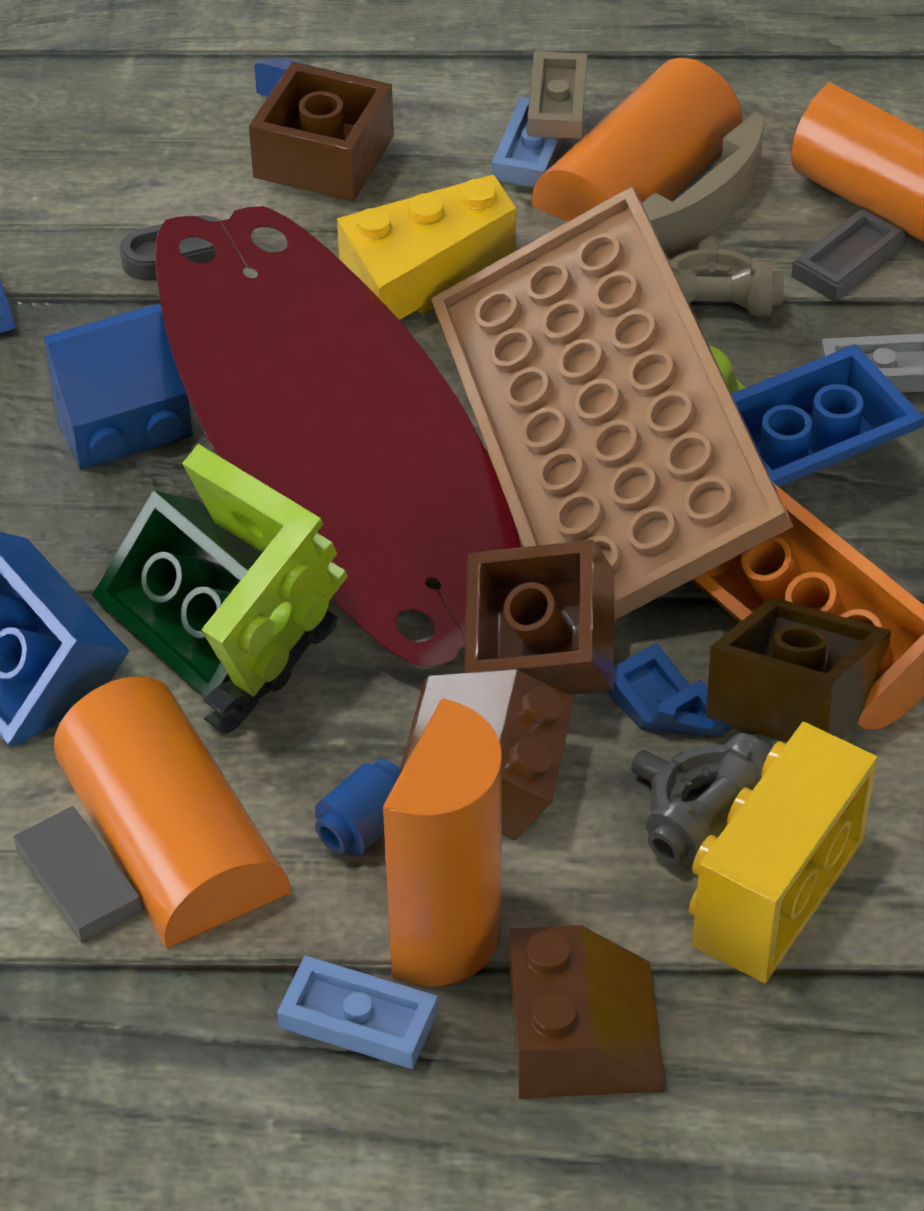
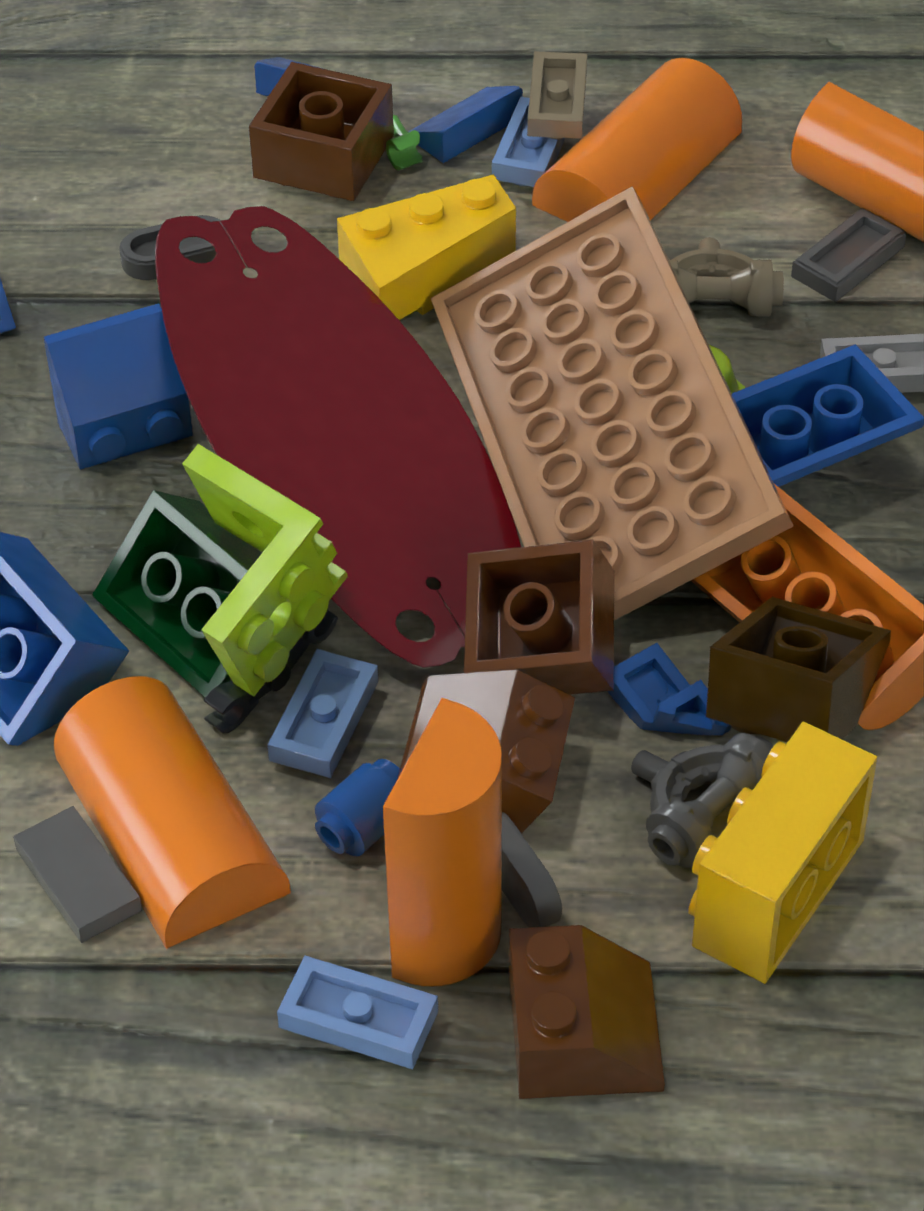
dark tan slope [642,112,765,257] -> none
none -> medium blue plate [268,649,378,778]
none -> bright green hand [386,115,423,171]
none -> blue slope [408,86,523,163]
none -> dark grey tile [502,812,562,928]

